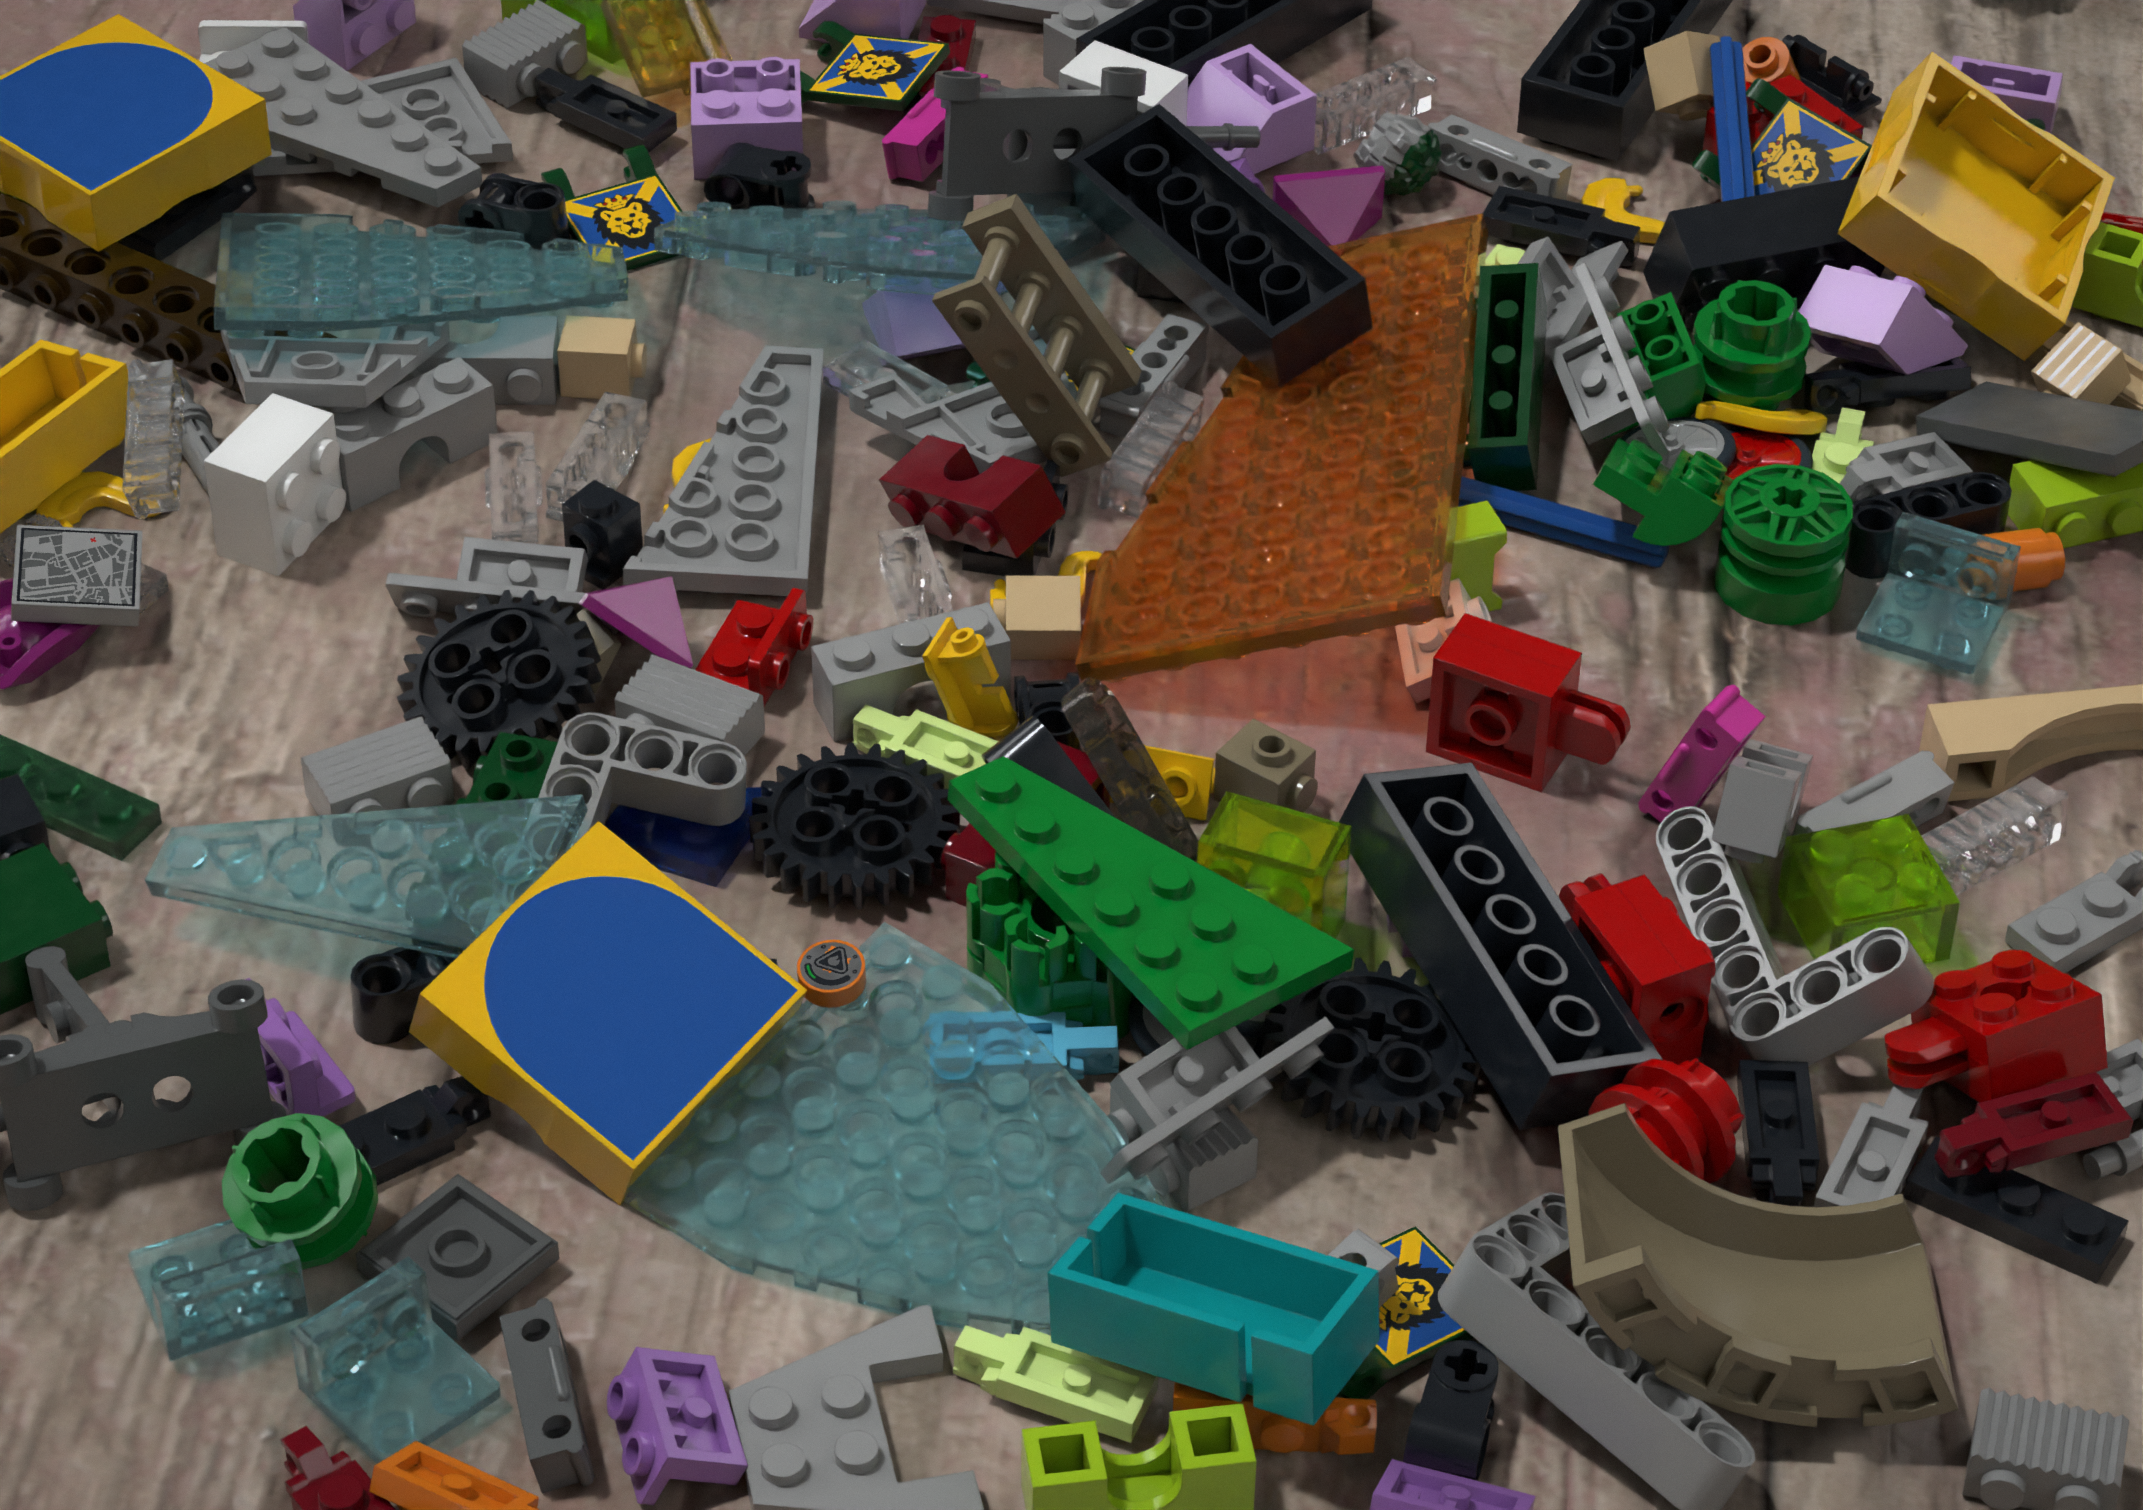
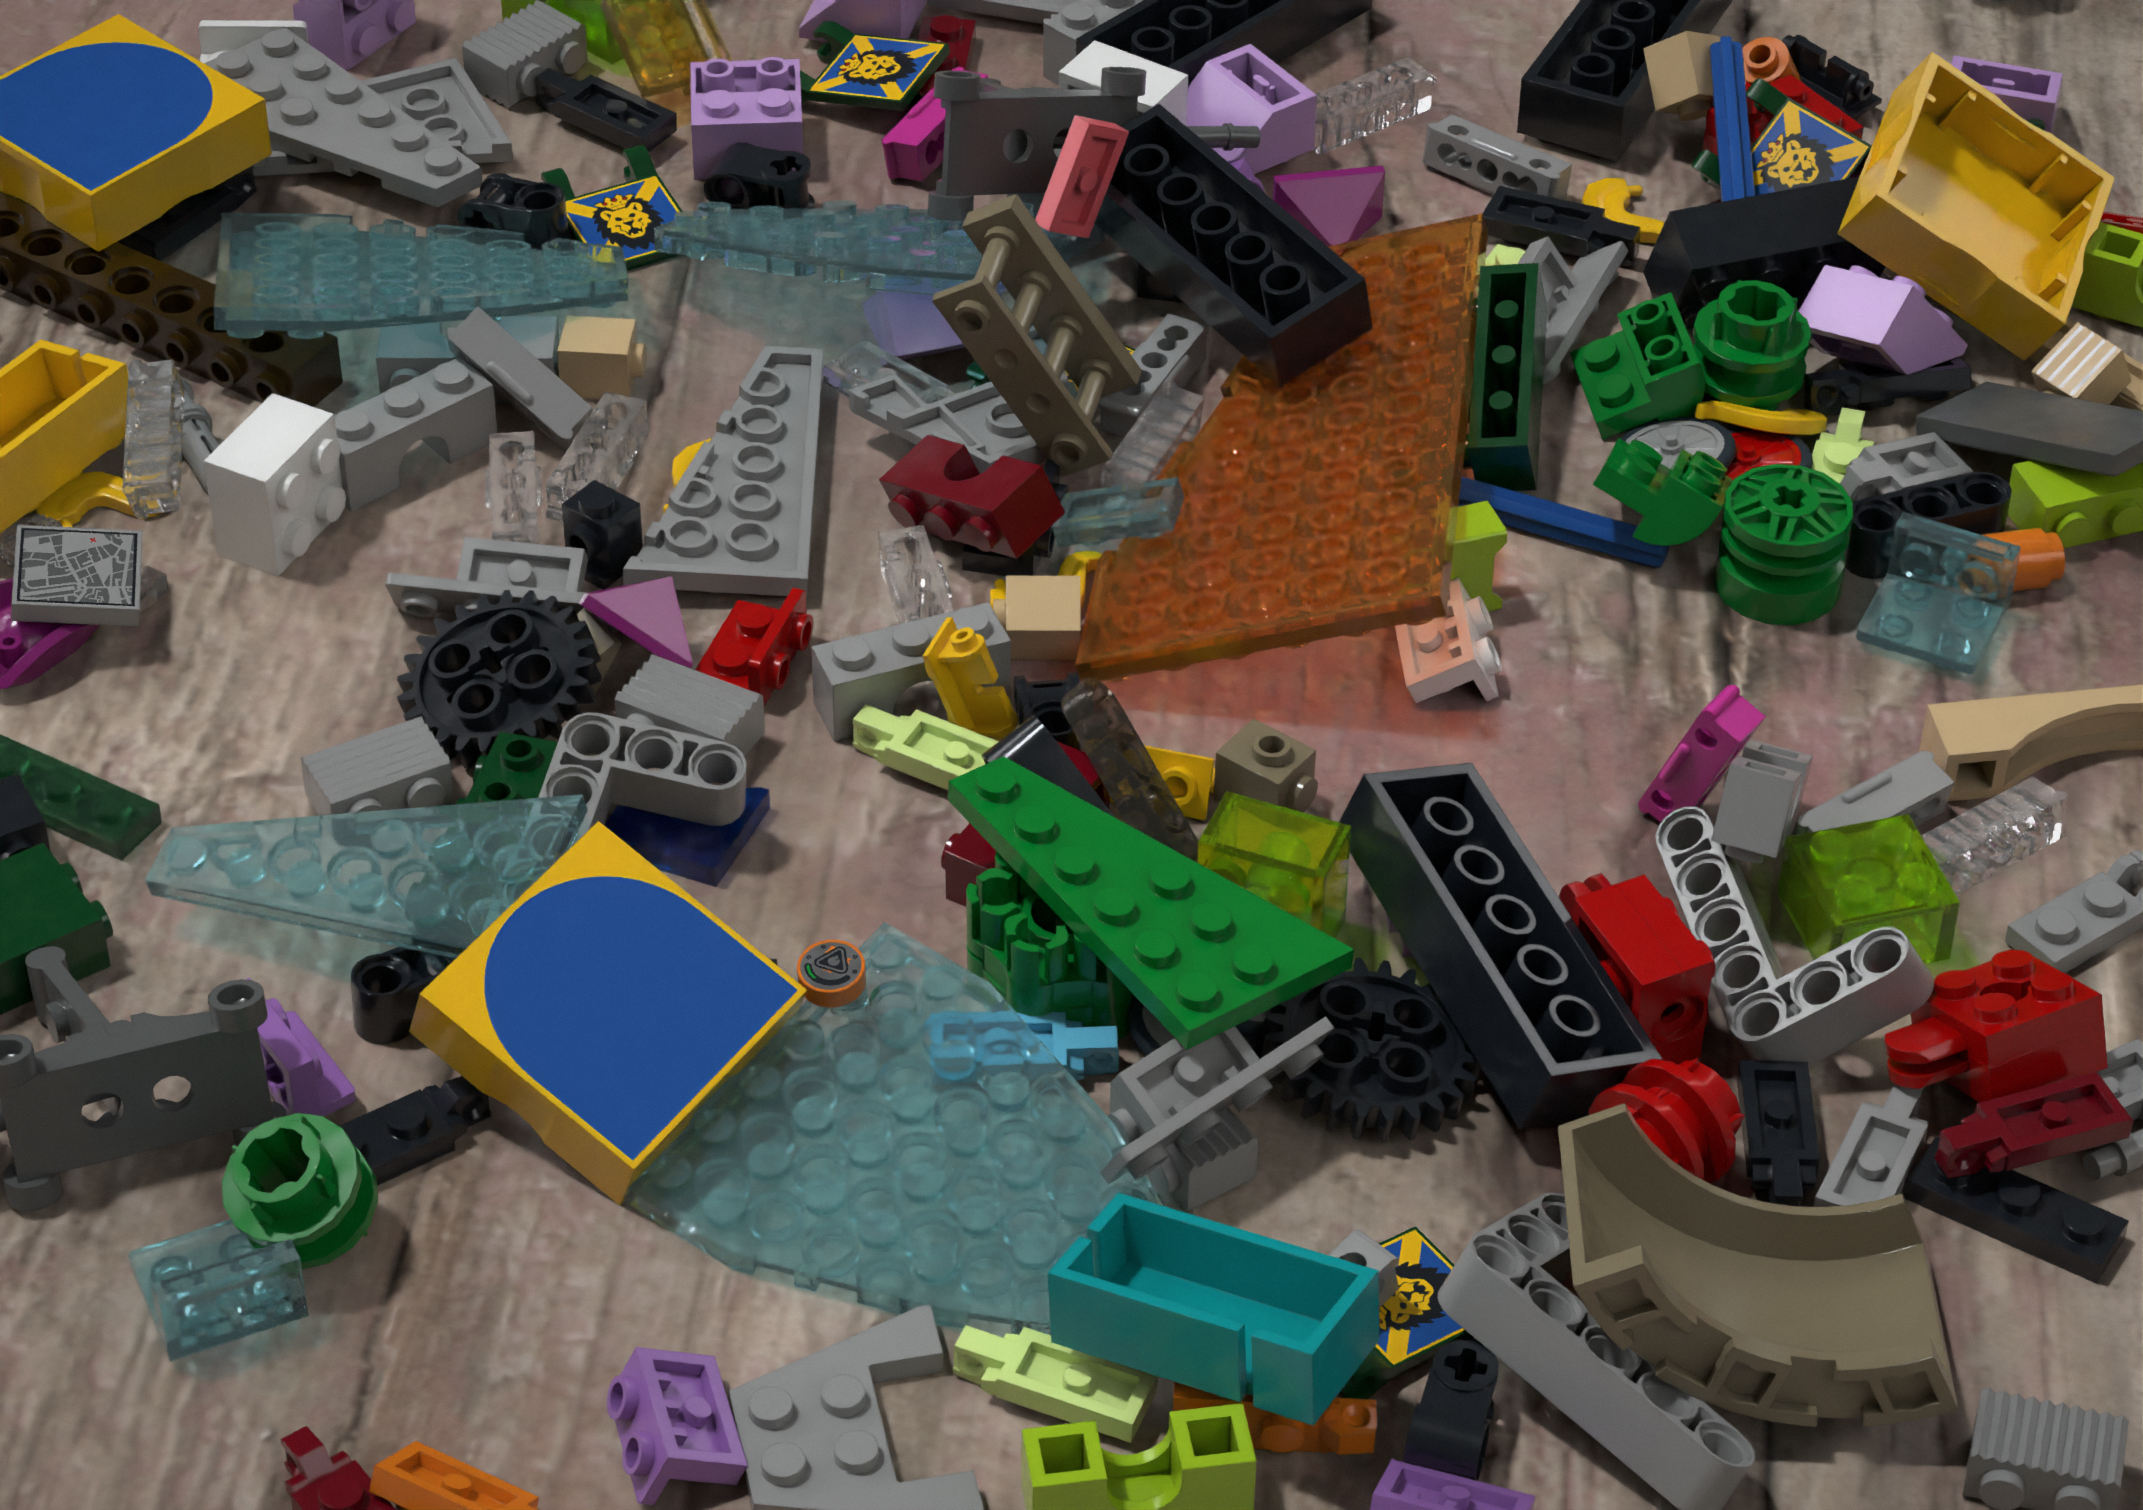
light grey wing [220,310,450,413] -> none
clear light blue bracket [290,1256,501,1464] -> none
dark grey plate [356,1174,560,1341] -> none
dark grey piece [499,1298,596,1493] -> none
black gear [749,743,960,909] -> none
piece [1353,112,1442,196] -> none
red brick [1426,613,1631,793] -> none
light grey bracket [1549,262,1670,456] -> none
none -> light grey piece [447,306,592,450]
none -> coral plate [1035,115,1129,239]
none -> clear light blue plate [1052,477,1185,547]

